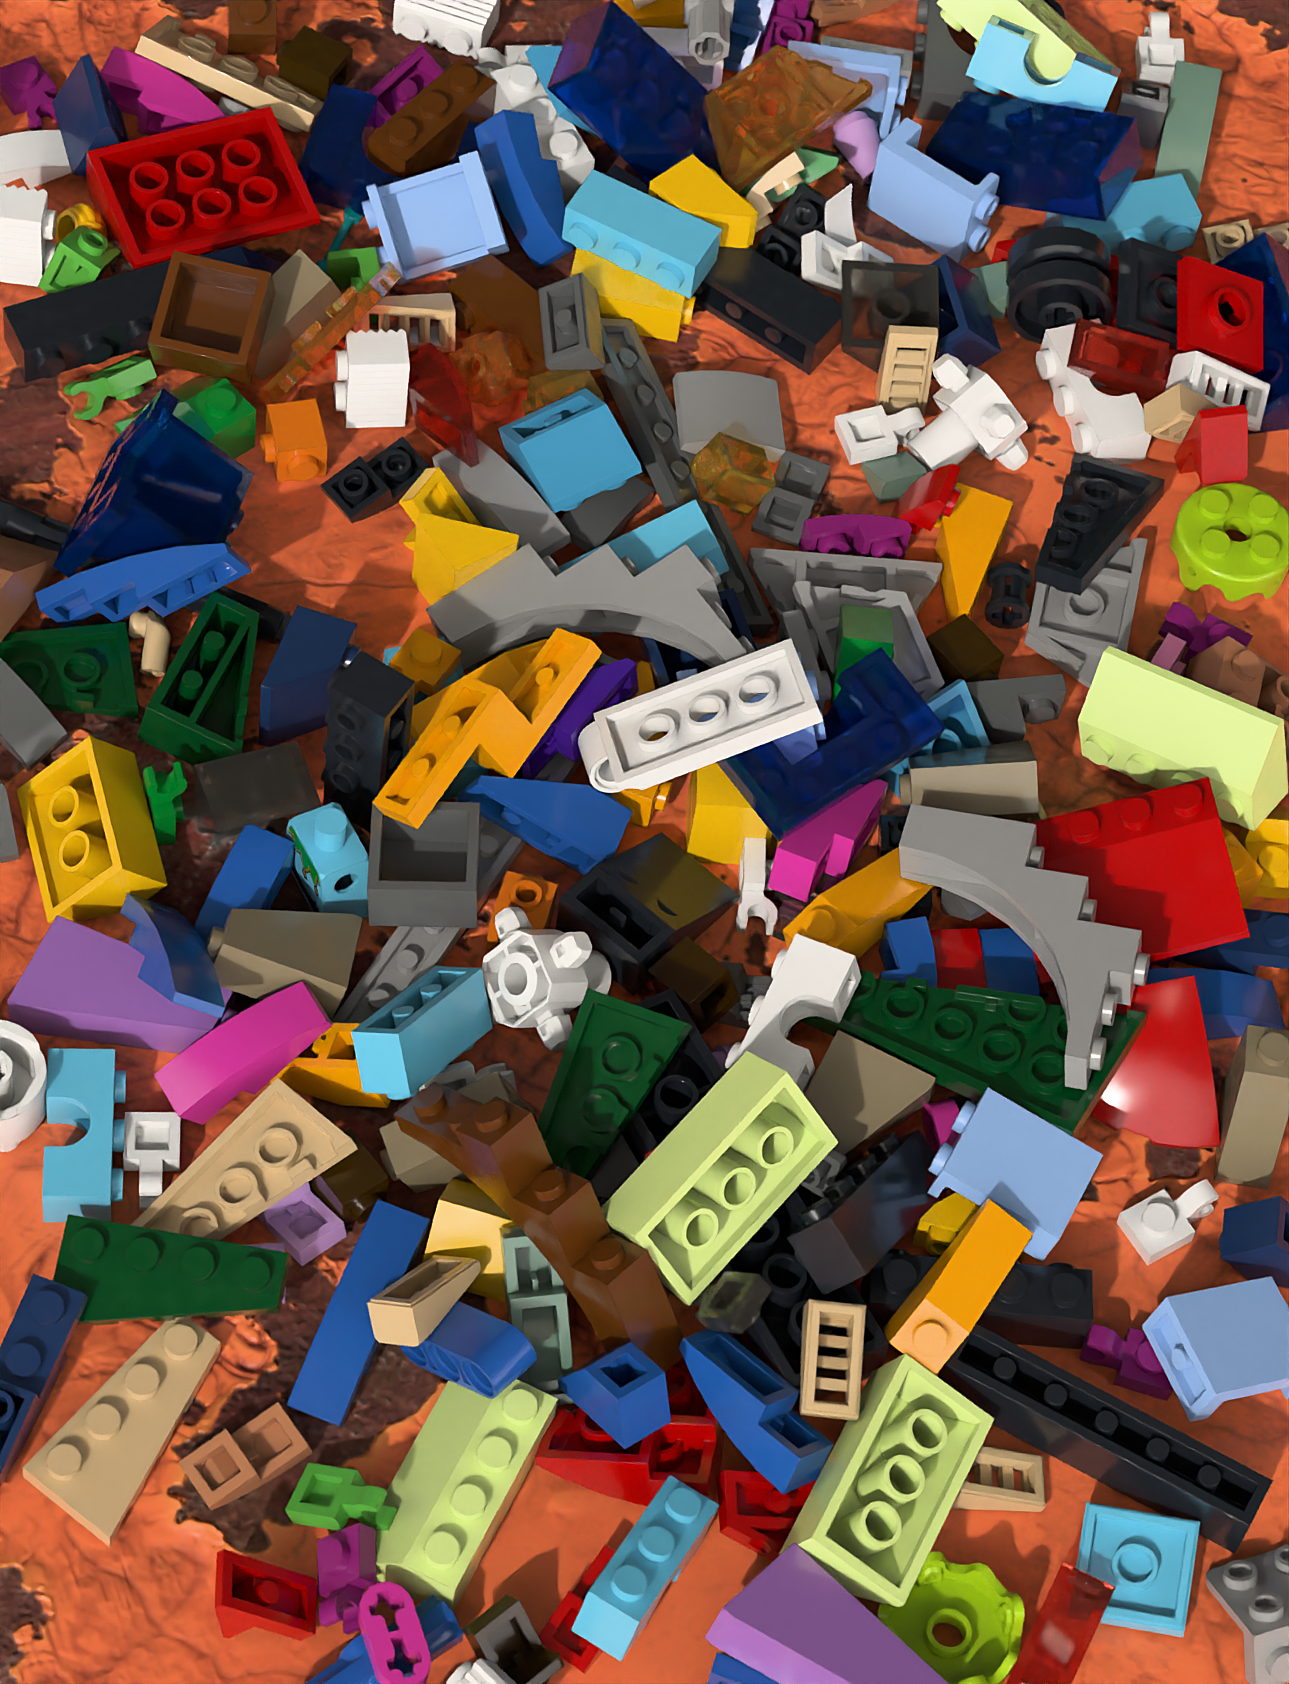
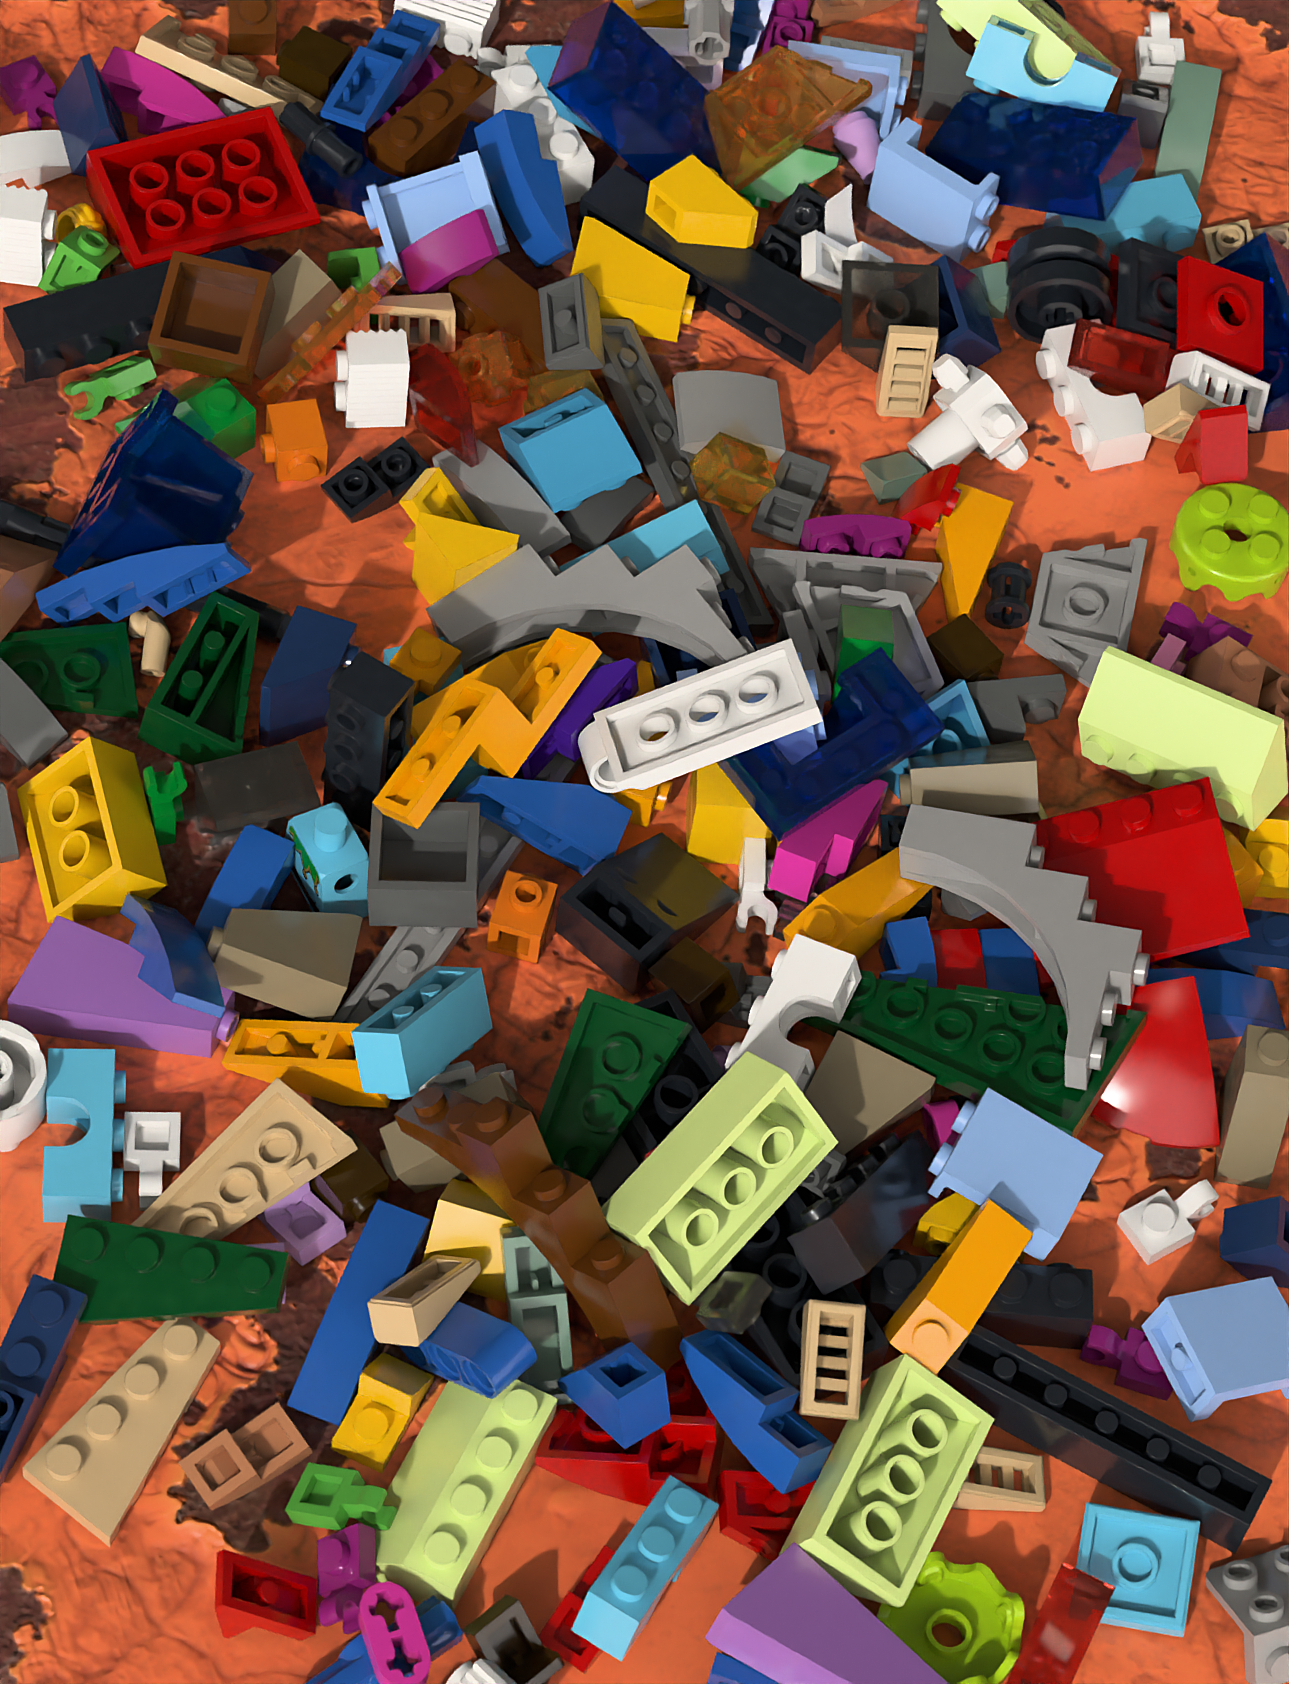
dark pink slope [154,981,333,1125] -> none
teal hinge [315,205,363,274] -> none
white piece [482,907,611,1051] -> none
medium azure brick [562,169,722,299] -> none
tan slope [745,150,807,233] -> none
white plate [834,405,925,465] -> none
black wing [1034,452,1165,596] -> none
none -> black axle [279,102,363,179]
none -> blue slope [321,10,440,132]
none -> yellow slope [331,1352,434,1474]
none -> magenta slope [398,209,500,295]

